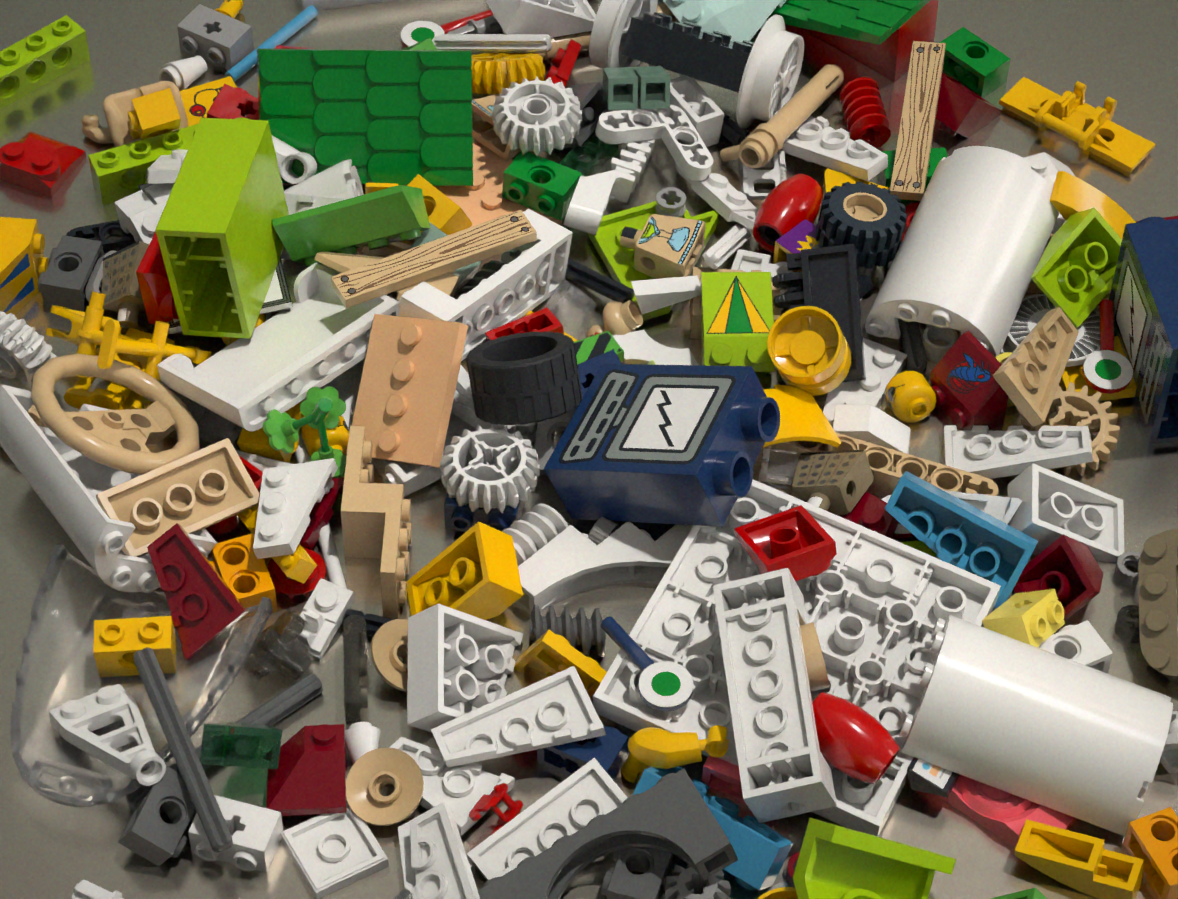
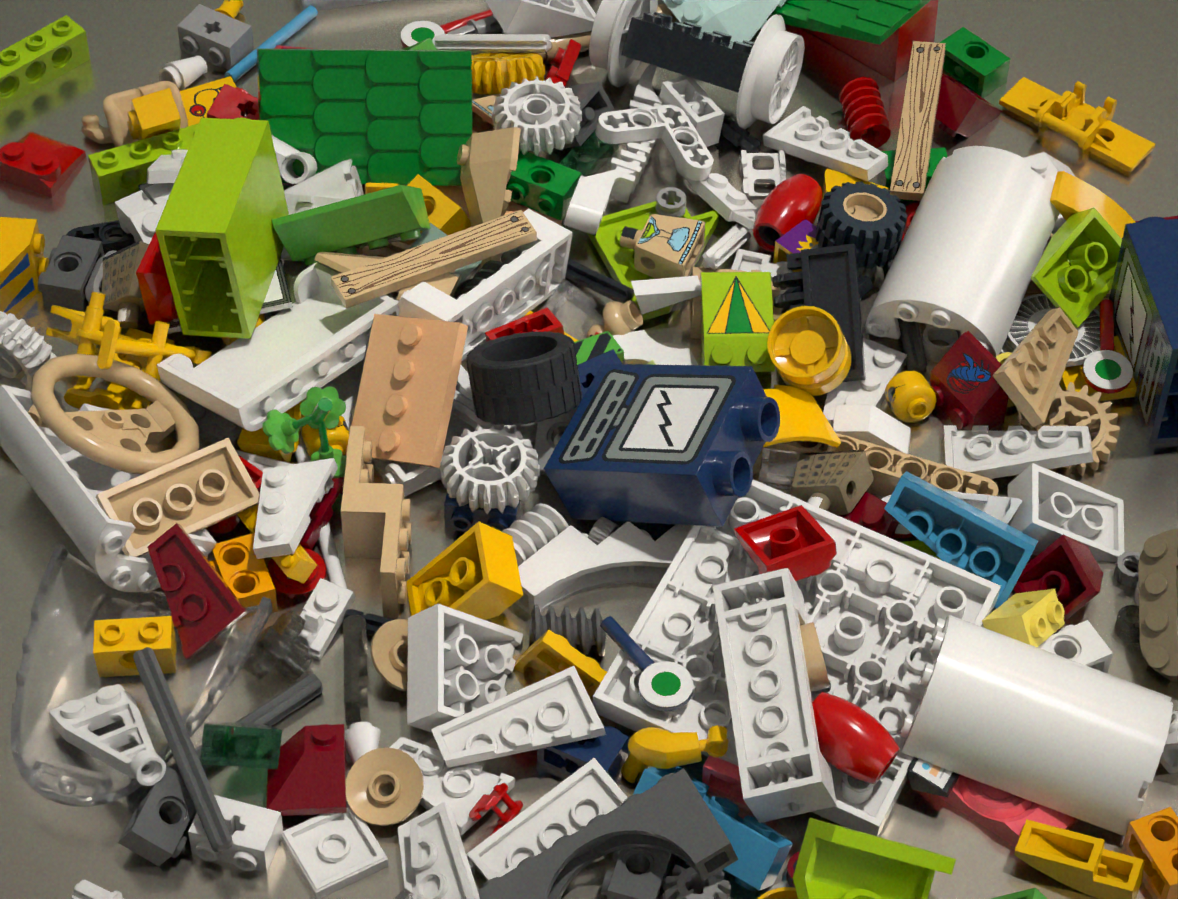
sand green hips [603,66,670,111] -> none
tan cylinder [720,64,844,168] -> none
none -> tan wedge [457,127,521,268]

